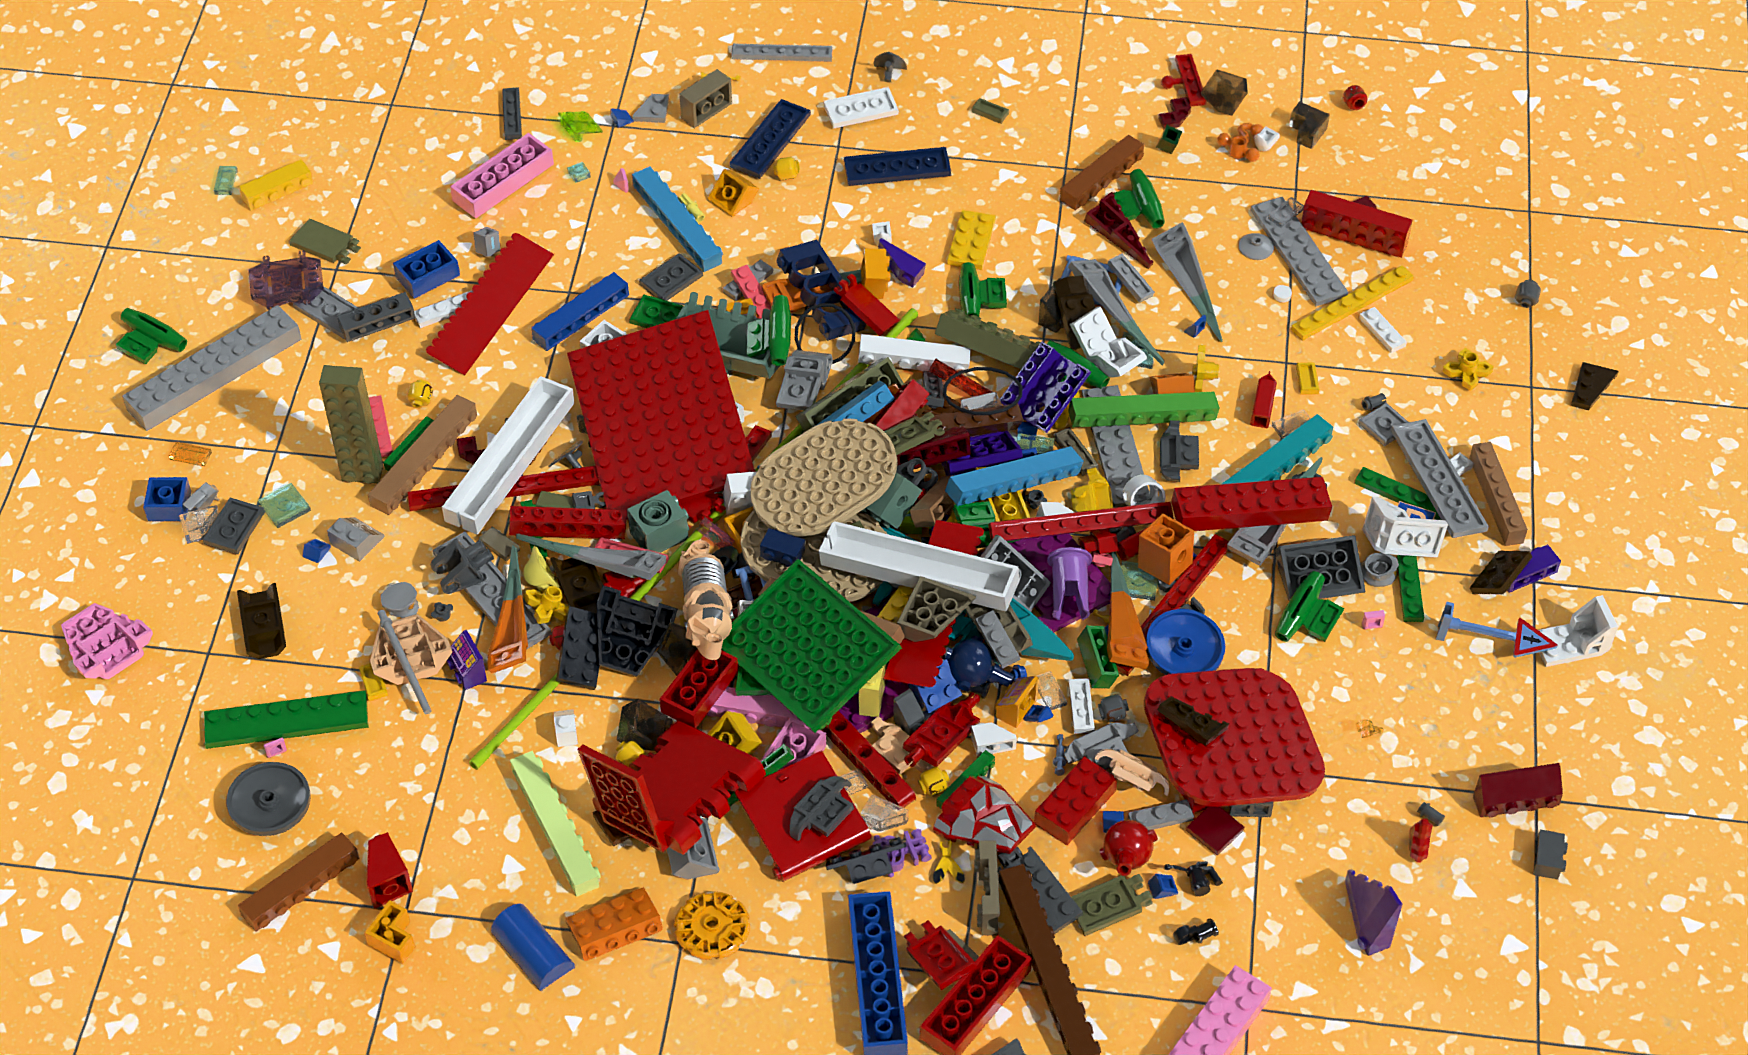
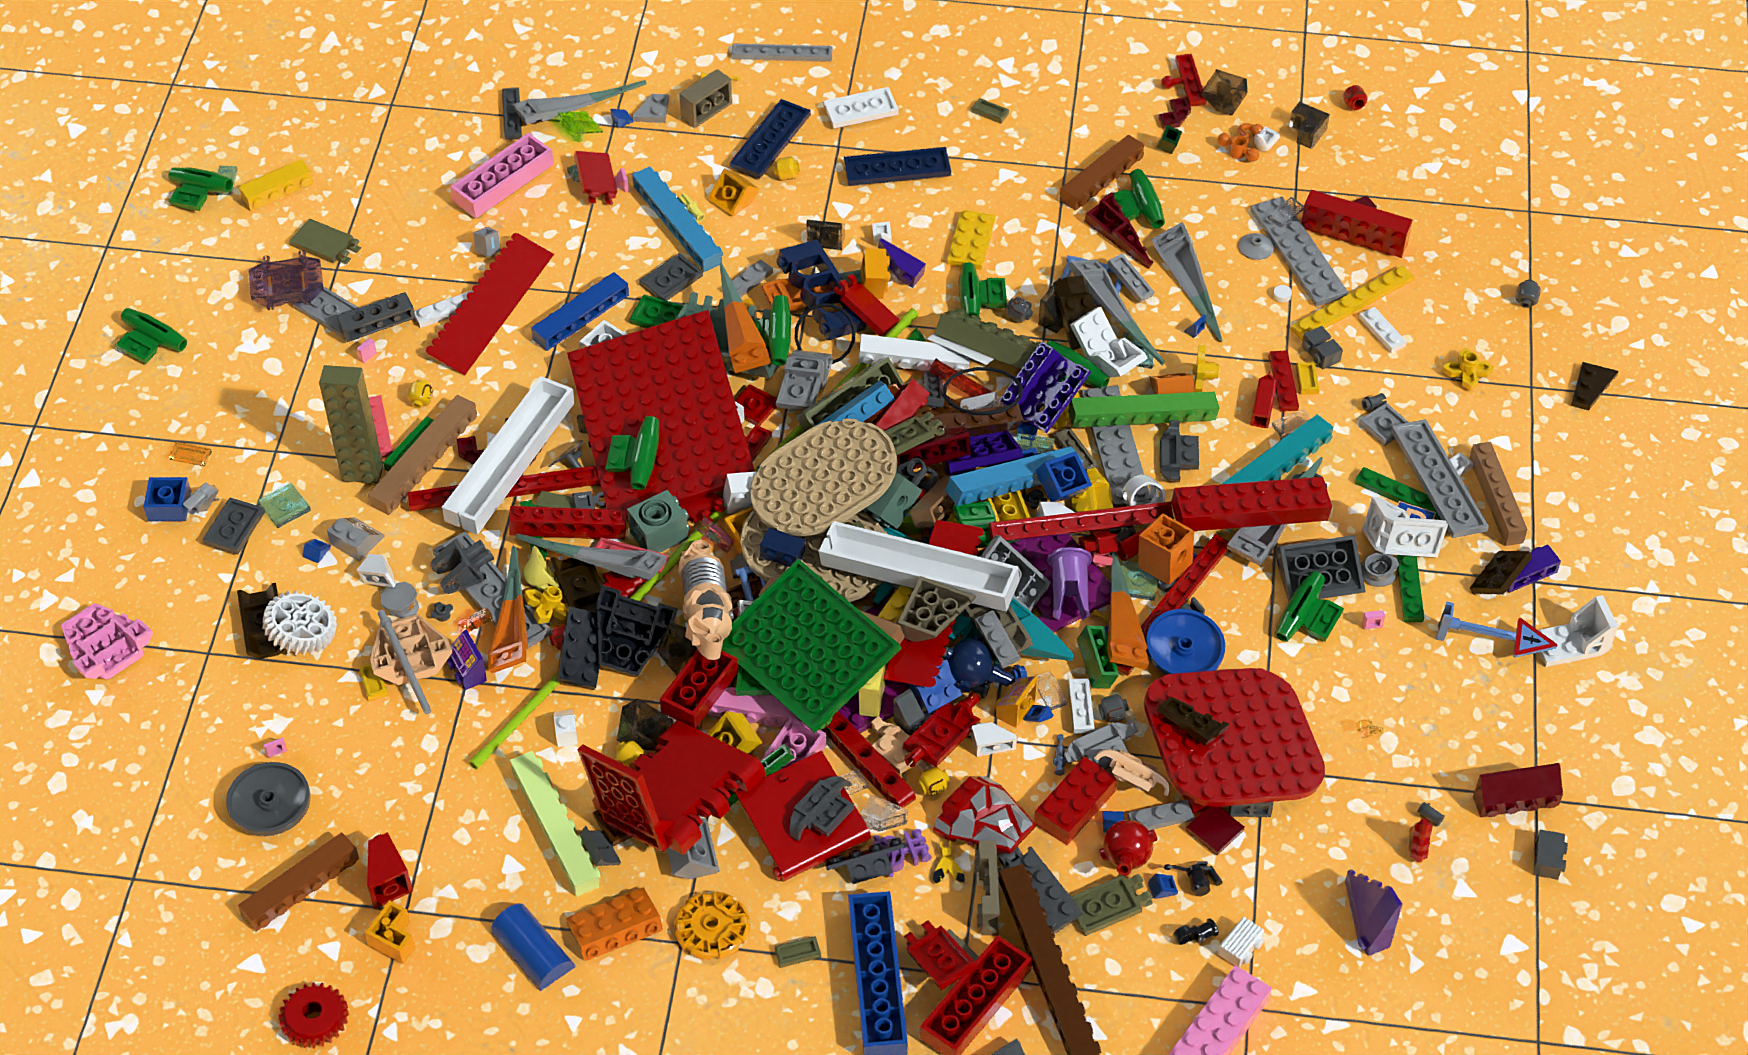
light grey brick [122,305,302,431] -> none
clear slope [179,505,219,544] -> none
green plate [204,690,369,749] -> none
blue brick [393,240,460,299] -> none
dark tan tile [479,526,520,562] -> none
black dish [712,546,739,575] -> none
coral plate [731,265,771,319] -> none
dark grey shield [874,51,907,82] -> none
green piece [936,750,995,810] -> none
none -> green plate [168,167,233,211]
none -> white gear [262,590,337,656]
none -> red gear [278,982,349,1048]
none -> white slope [356,554,396,588]
none -> bright pink tile [357,338,377,364]
none -> clear orange bar [458,608,493,634]
none -> light grey plate [513,80,647,124]
none -> red tile [574,151,617,205]
none -> dark grey piece [580,826,621,866]
none -> green plate [605,416,659,490]
none -> orange plate [720,262,771,373]
none -> red tile [735,384,777,426]
none -> olive tile [775,936,821,968]
none -> clear smoke slope [806,219,845,250]
none -> white sticker [927,333,993,365]
none -> dark grey head [1005,296,1033,323]
none -> blue brick [1036,451,1092,502]
none -> white brick [1218,917,1265,968]
none -> red plate [1269,350,1299,412]
none -> dark grey piece [1302,326,1343,369]

